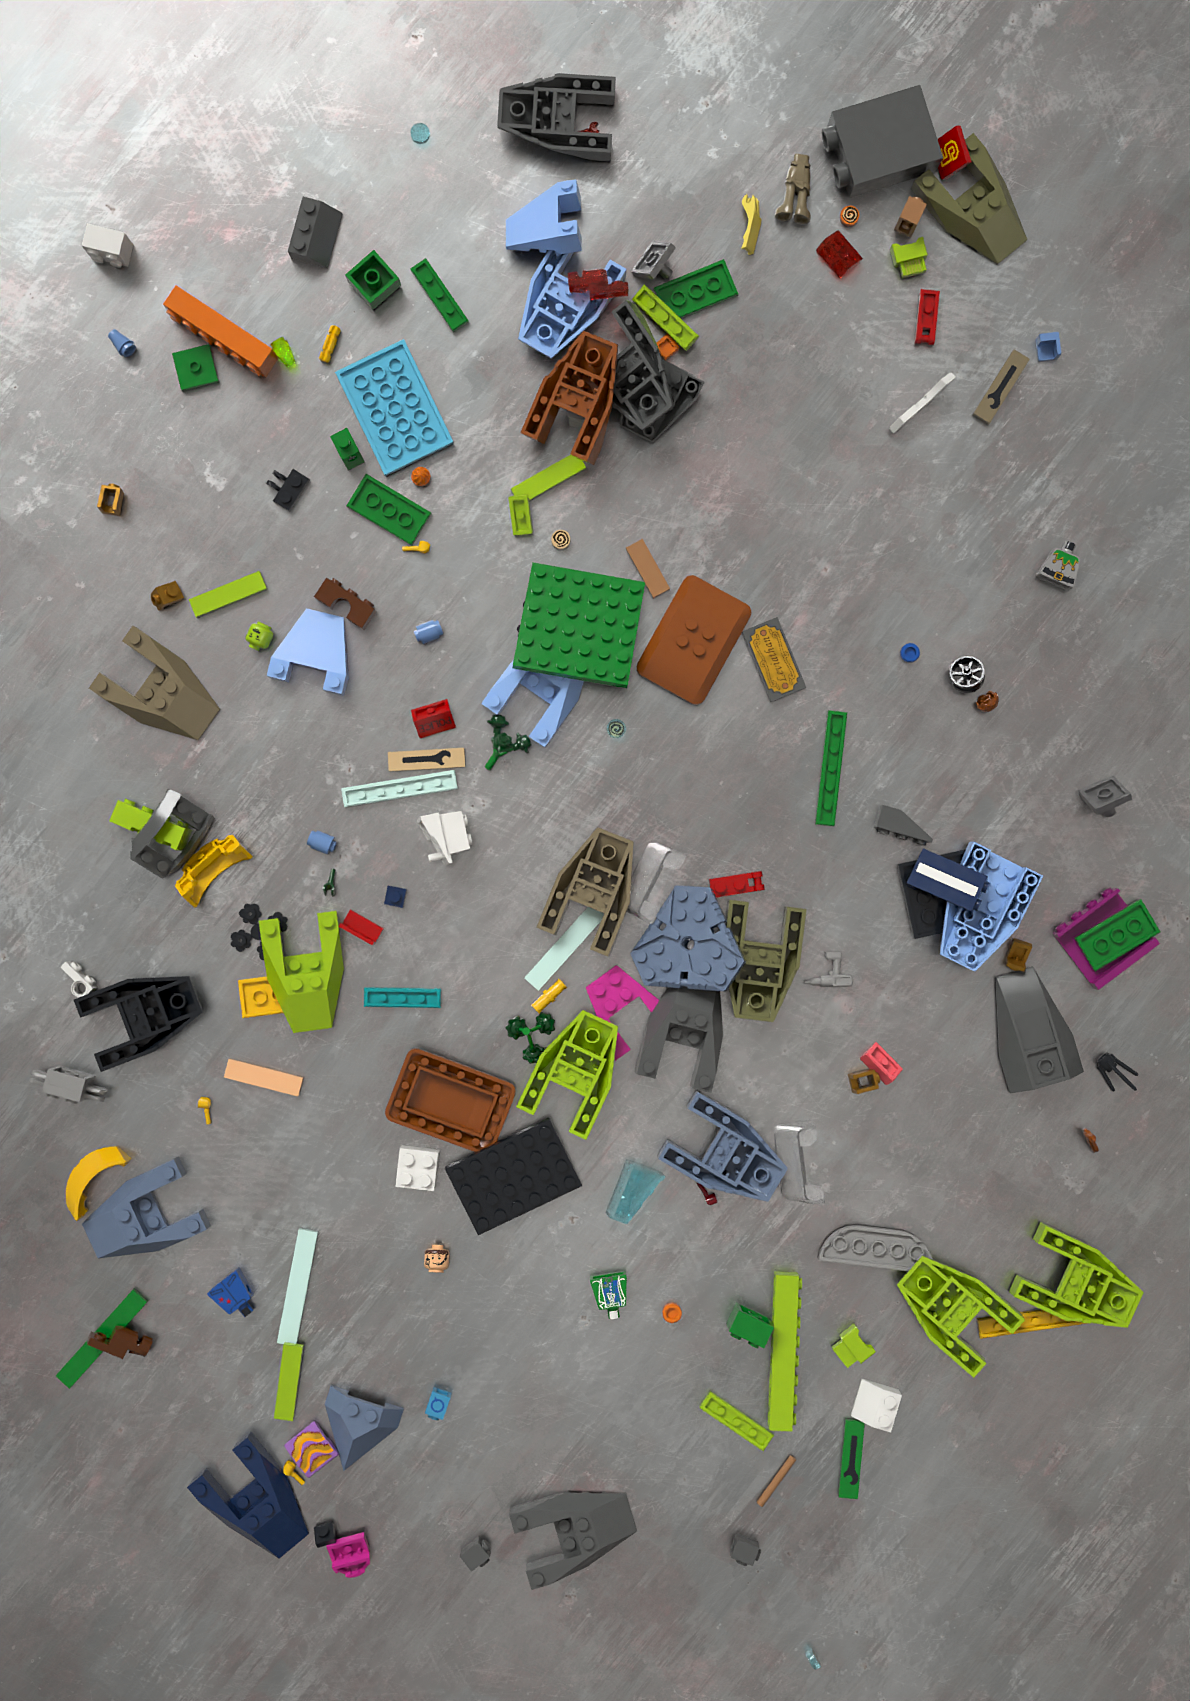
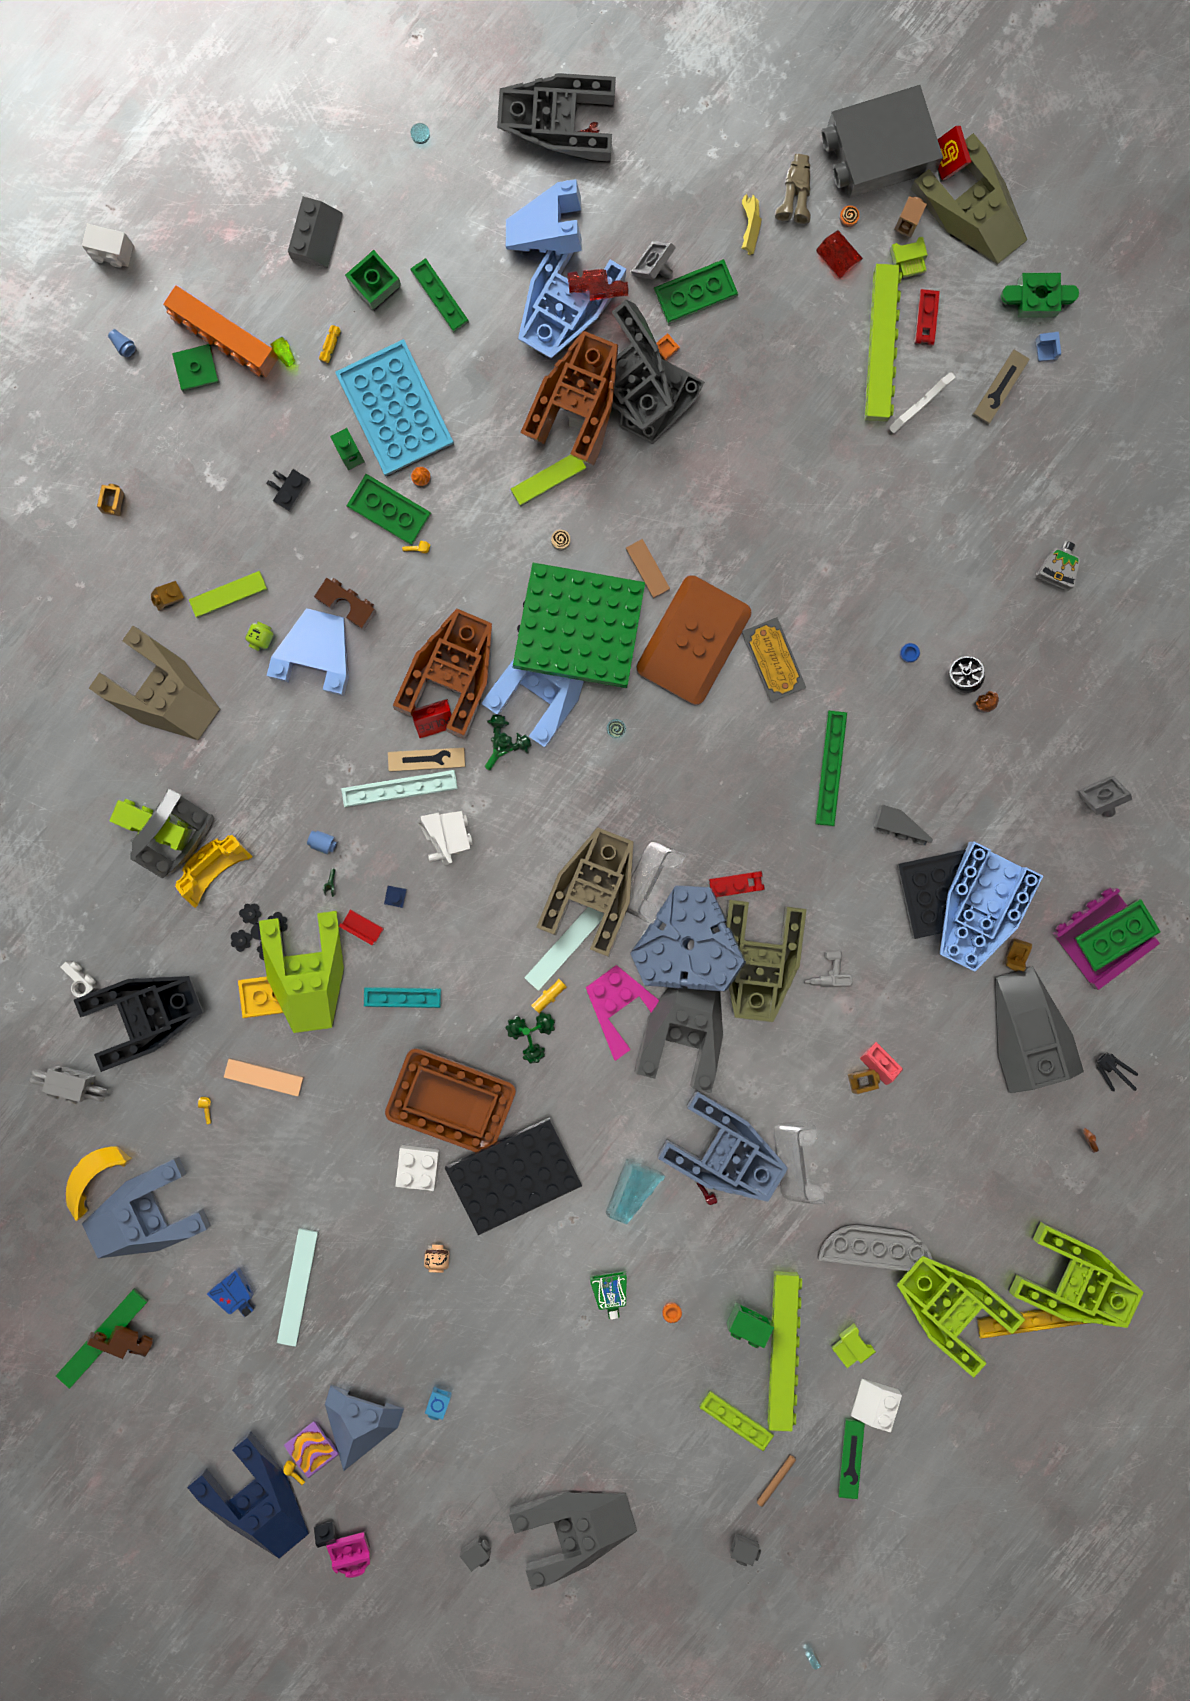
lime tile [274,1342,304,1421] -> none
medium blue brick [414,620,443,644] -> none
lime plate [508,494,533,535] -> none
lime wedge [516,1010,618,1140] -> none
lime tile [632,284,699,351] -> none
dark blue panel [907,848,990,914] -> none
none -> dark orange wedge [393,608,492,739]
none -> lime brick [865,264,902,422]
none -> green brick [1000,273,1079,318]

